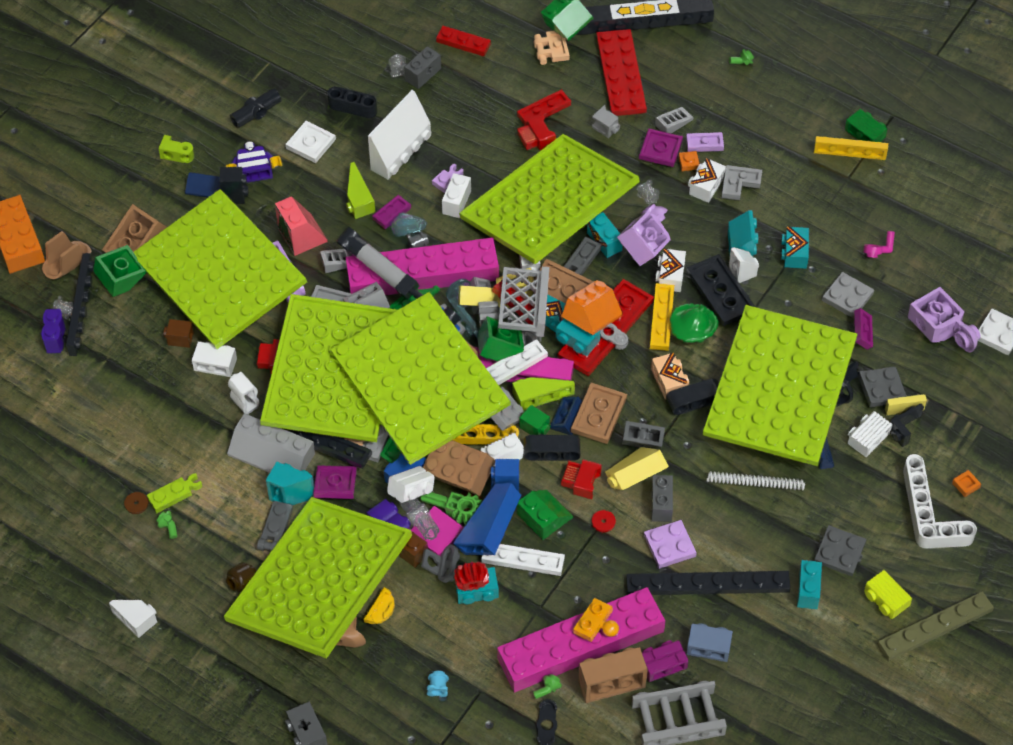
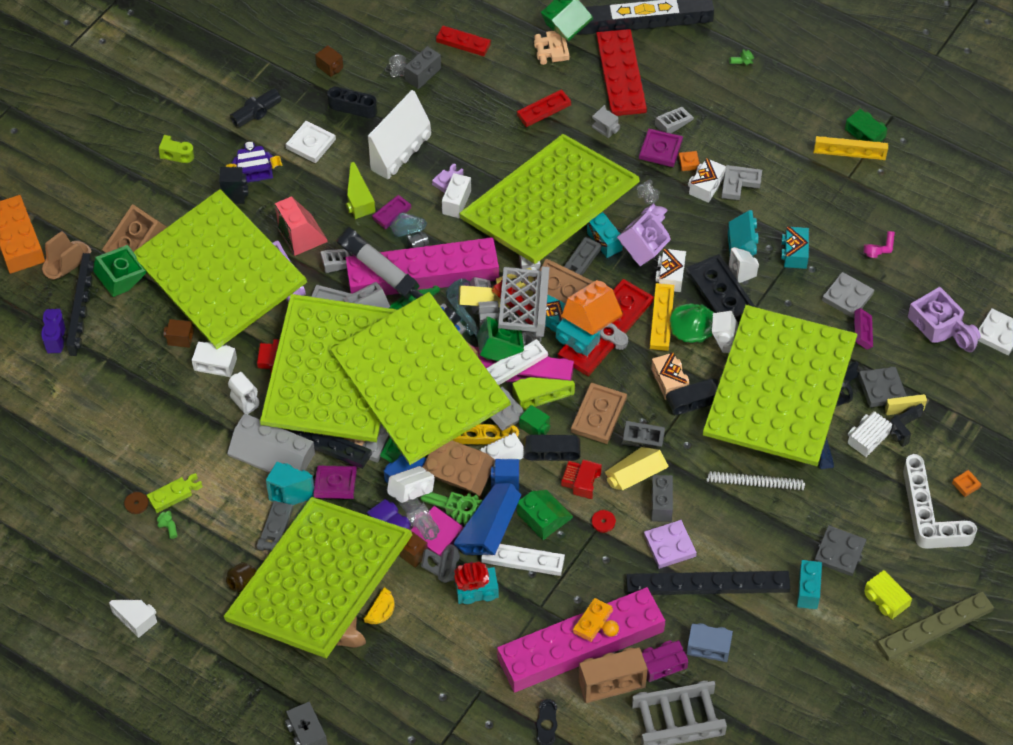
clear brick [53,296,73,320] -> none
dark blue slope [185,172,220,198] -> none
medium azure brick [427,671,449,697] -> none
red piece [517,114,556,150] -> none
bright green plate [533,674,562,699] -> none
dark blue slope [550,397,583,435] -> none
lavender plate [686,132,724,152] -> none
none -> reddish brown brick [315,45,343,77]
none -> white brick [712,311,739,353]

